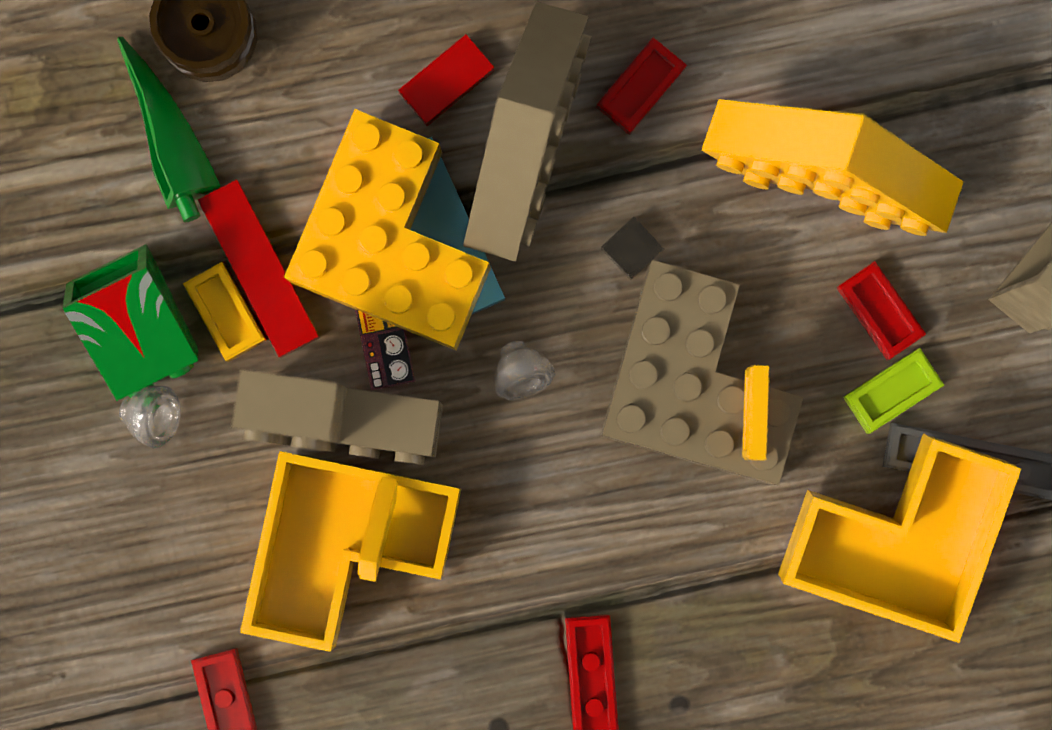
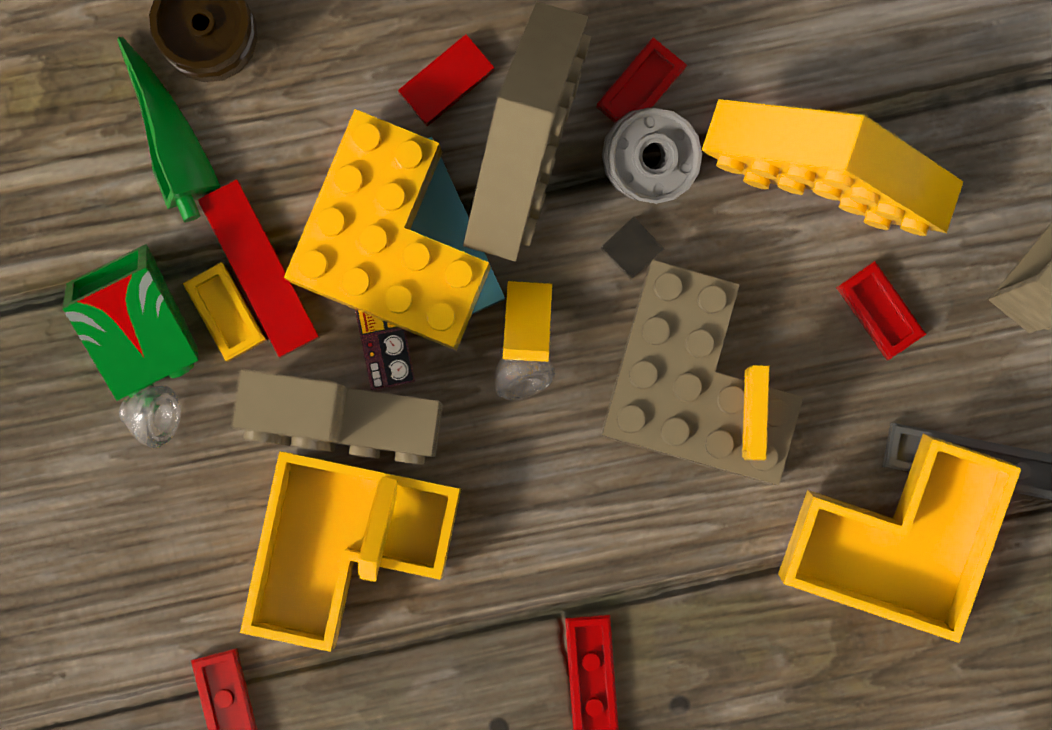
lime tile [843,348,944,434] -> none
none -> yellow tile [503,281,552,362]
none -> light grey wheel [602,108,702,204]

